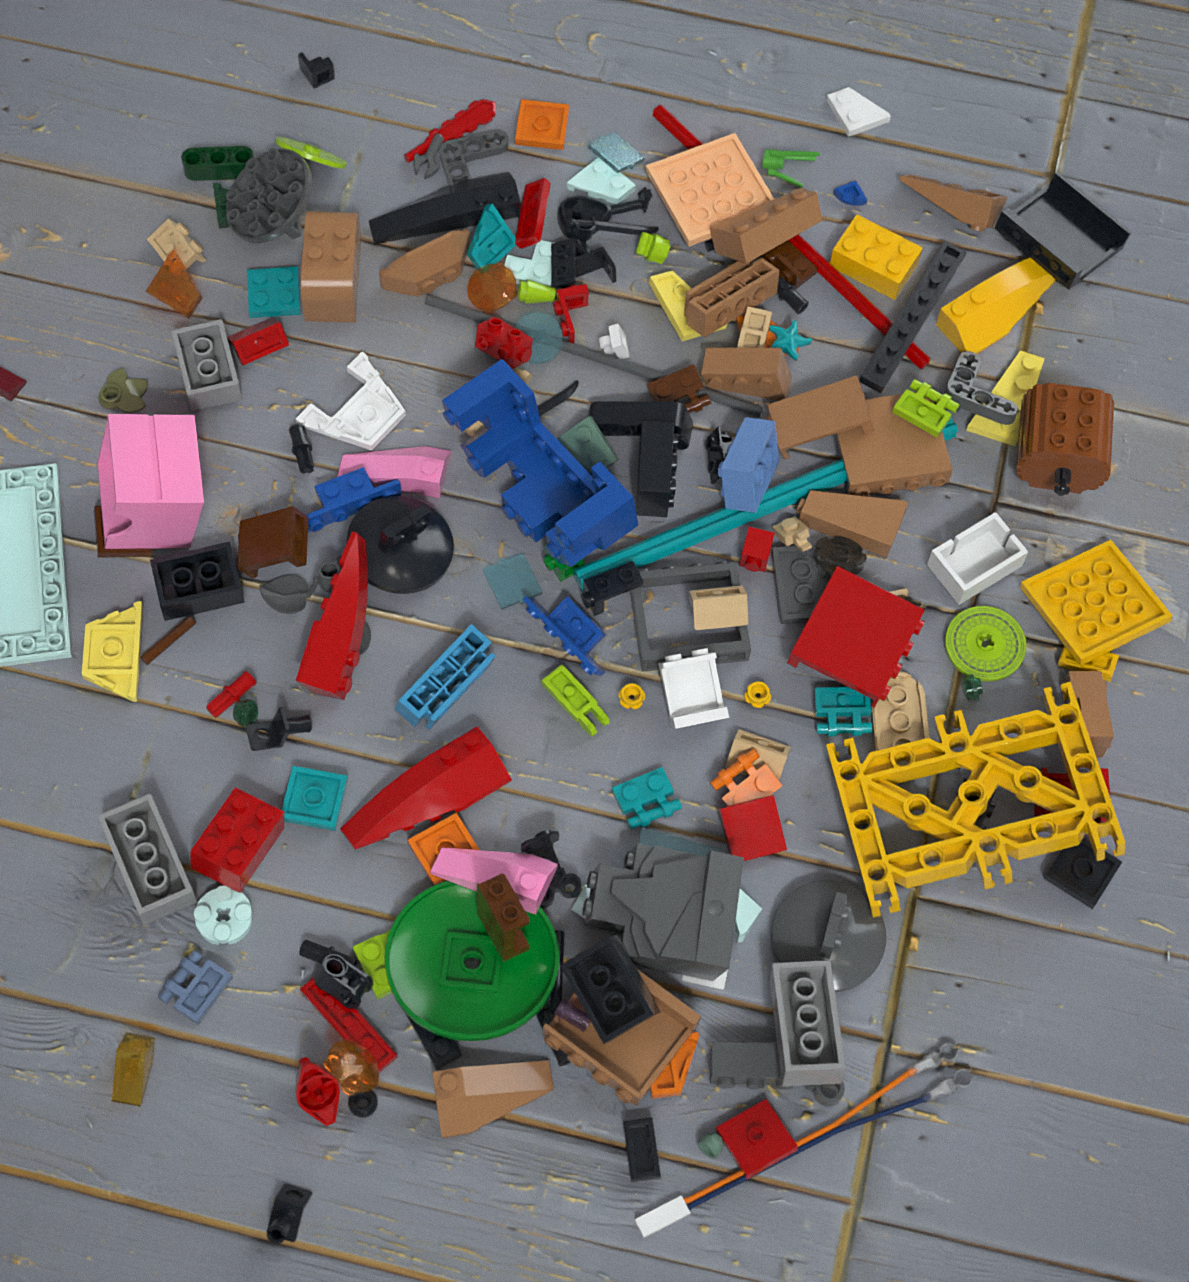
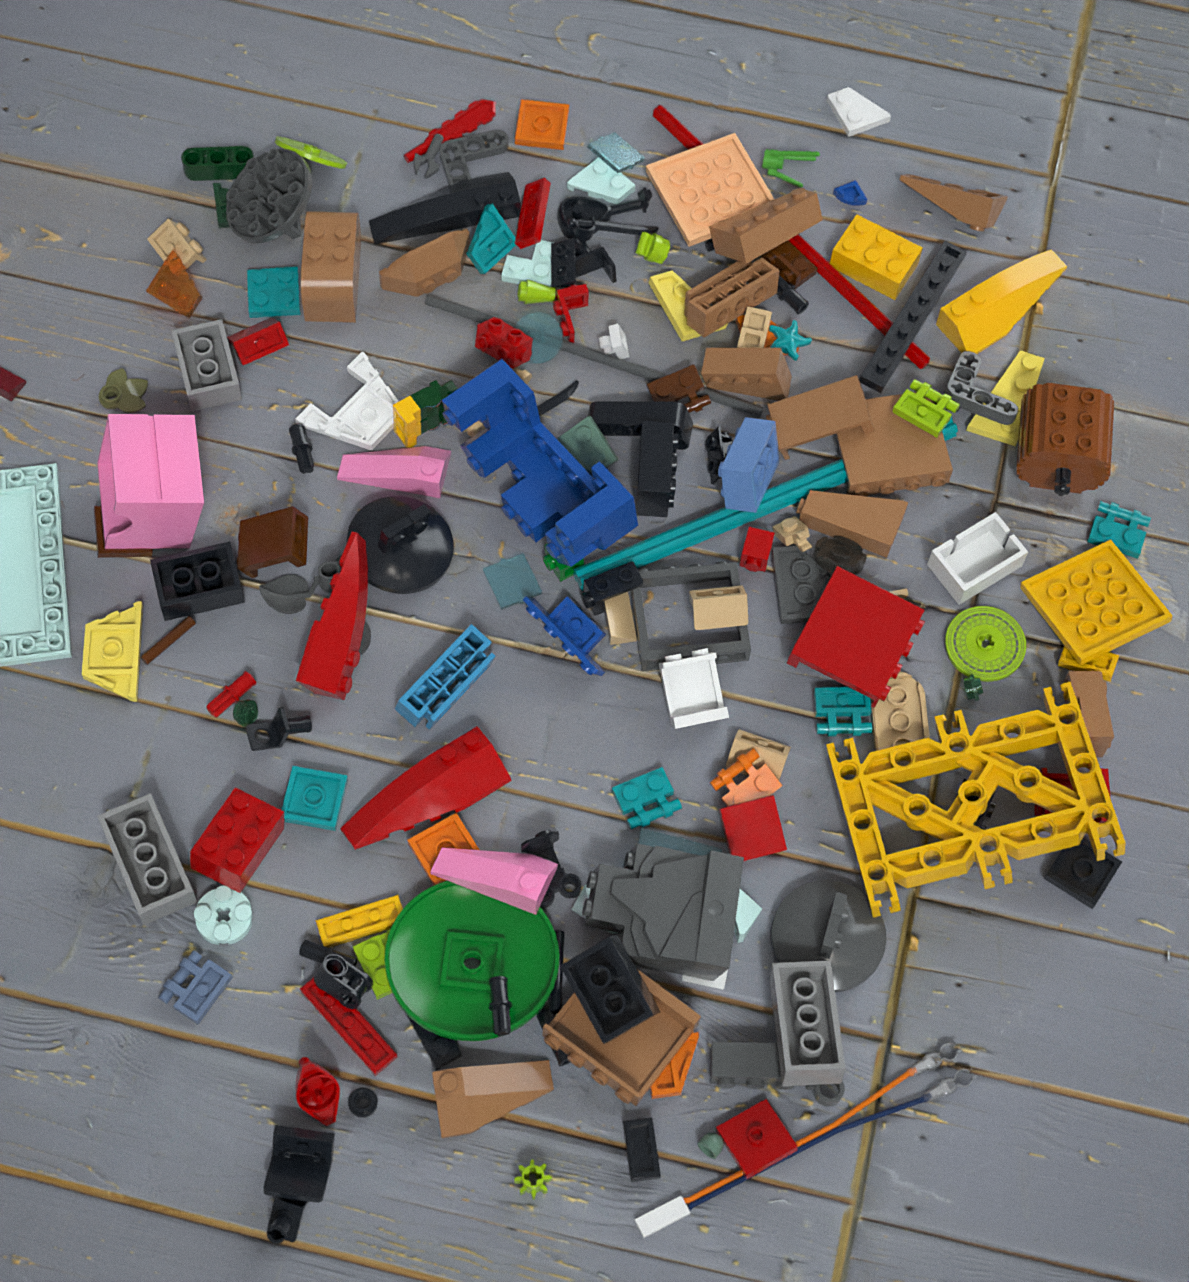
clear yellow slope [112,1033,155,1107] -> none
black panel [298,52,335,89] -> none
blue bracket [306,467,402,532] -> none
clear orange dish [324,1040,380,1096] -> none
clear orange dish [467,264,517,313] -> none
reddish brown panel [477,874,530,962] -> none
lime hinge [541,664,610,736] -> none
pin [554,999,591,1033] -> none
yellow plate [618,683,645,710] -> none
yellow plate [744,682,771,708] -> none
black panel [994,172,1131,290] -> none
none -> black bracket [263,1125,335,1203]
none -> yellow tile [316,895,403,948]
none -> hips [393,380,458,448]
none -> black axle [489,976,512,1036]
none -> lime gear [514,1159,552,1200]
none -> tan slope [604,592,637,645]
none -> teal plate [1087,501,1151,559]

